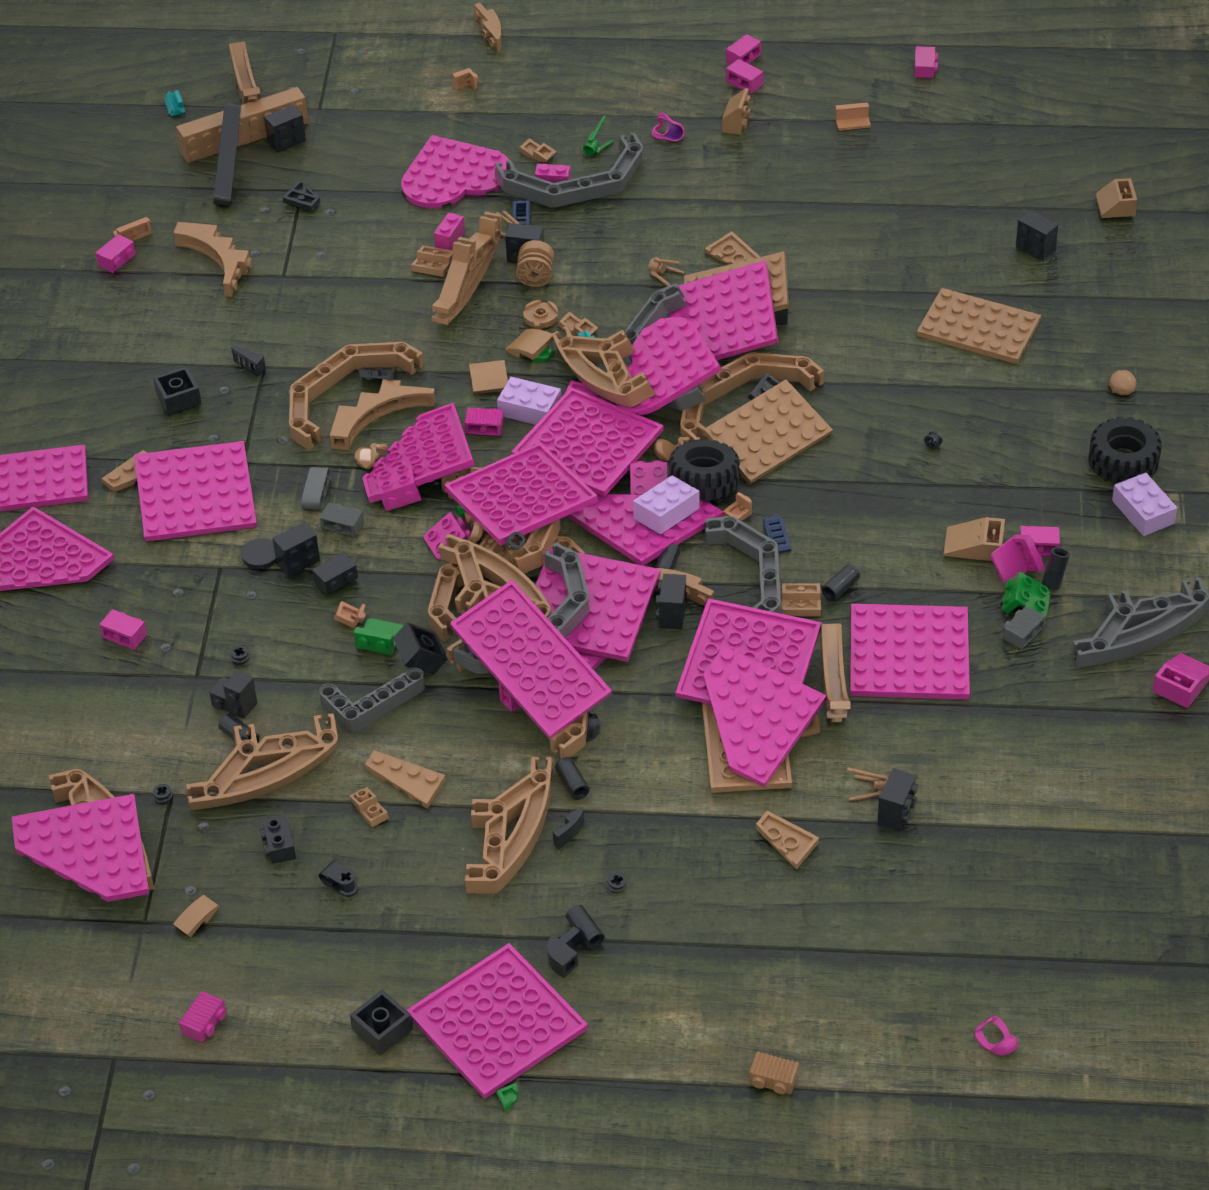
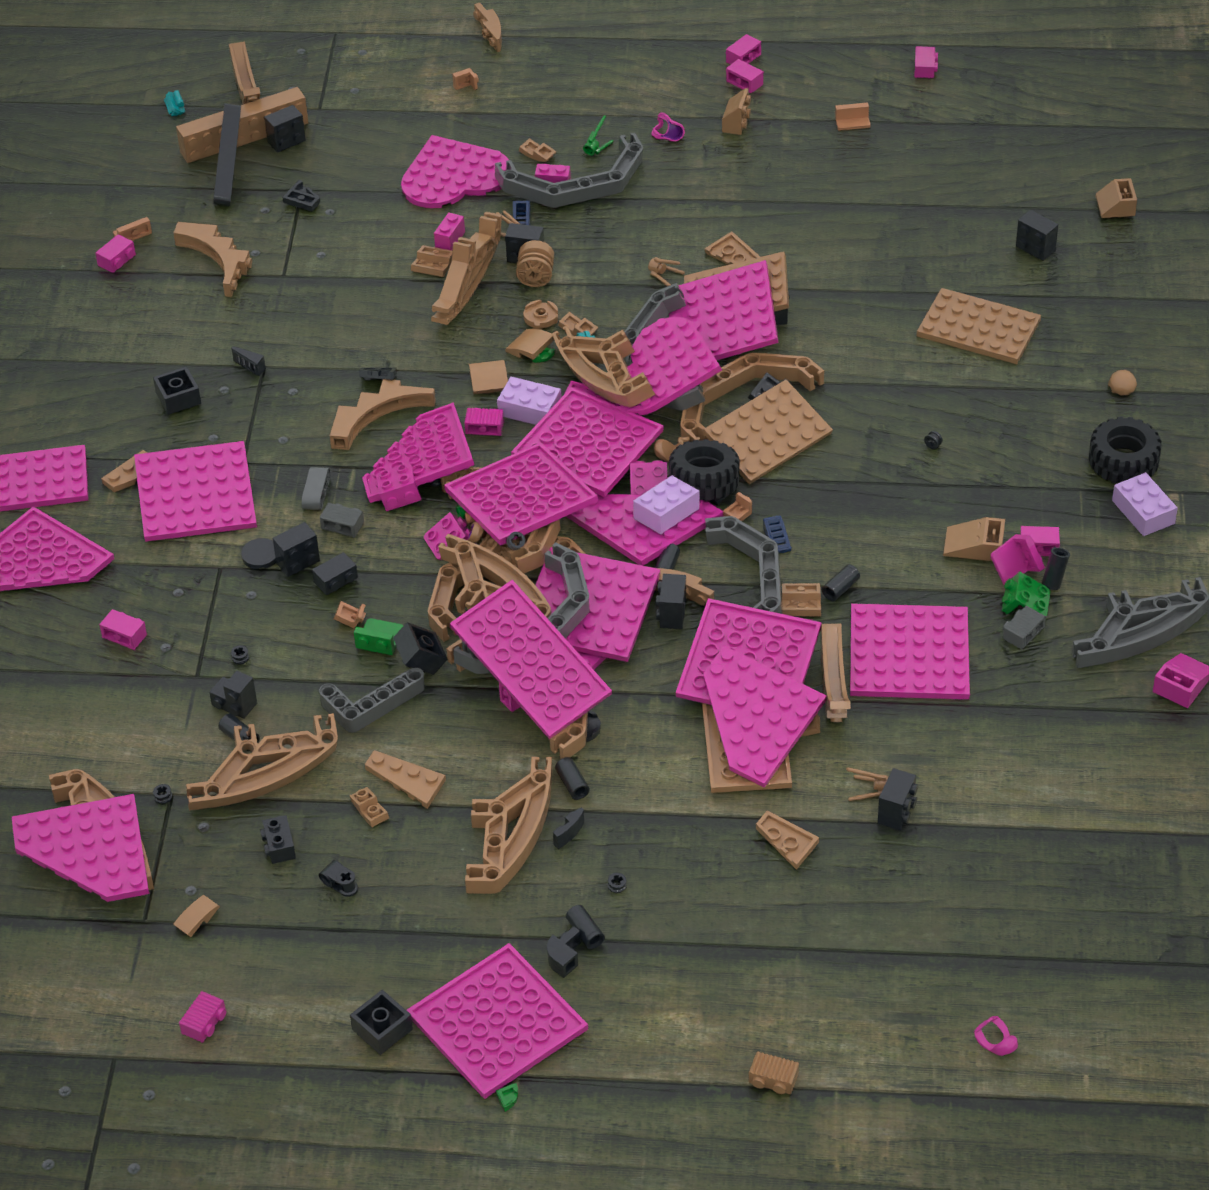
medium nougat piece [289,342,424,450] -> none
medium nougat piece [354,443,388,470] -> none

